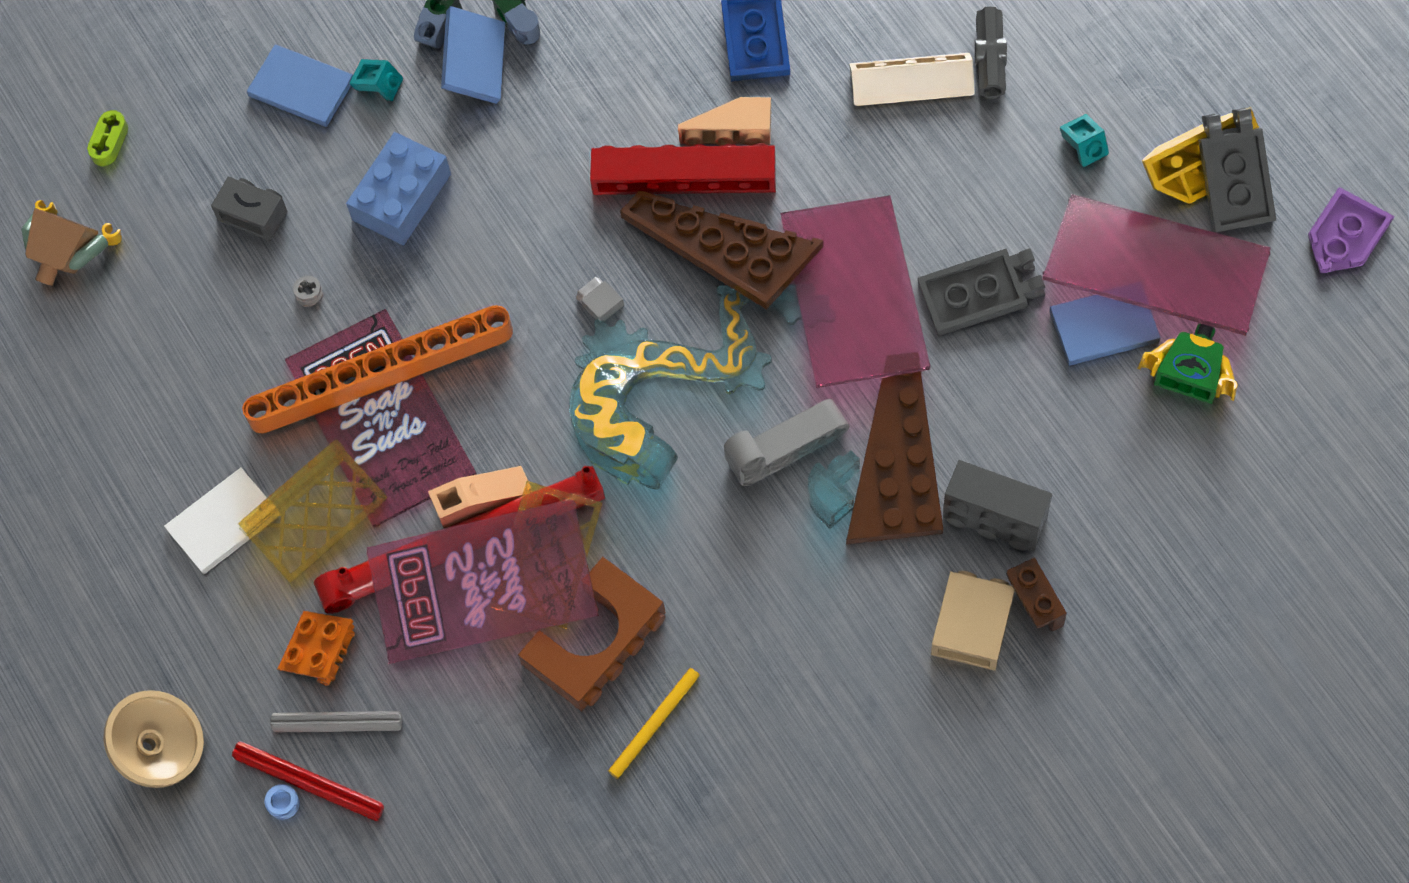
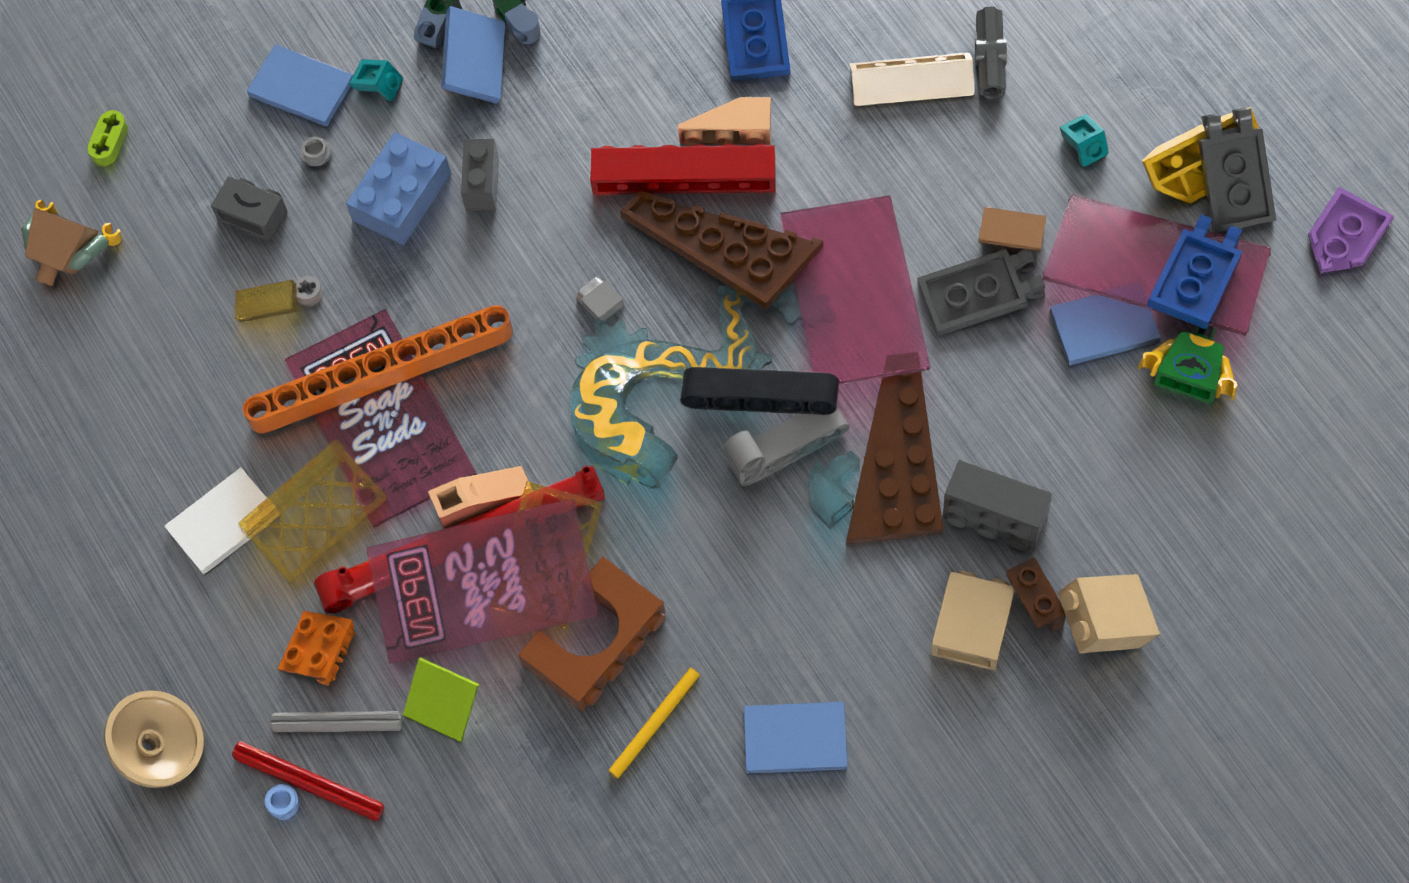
none -> clear yellow tile [235,280,297,323]
none -> light grey plate [300,137,331,166]
none -> lime piece [403,657,479,742]
none -> dark grey brick [461,139,499,211]
none -> black beam [680,367,839,415]
none -> medium blue tile [744,701,847,774]
none -> medium nougat panel [978,207,1046,251]
none -> tan brick [1058,574,1160,653]
none -> blue tile [1147,214,1243,330]

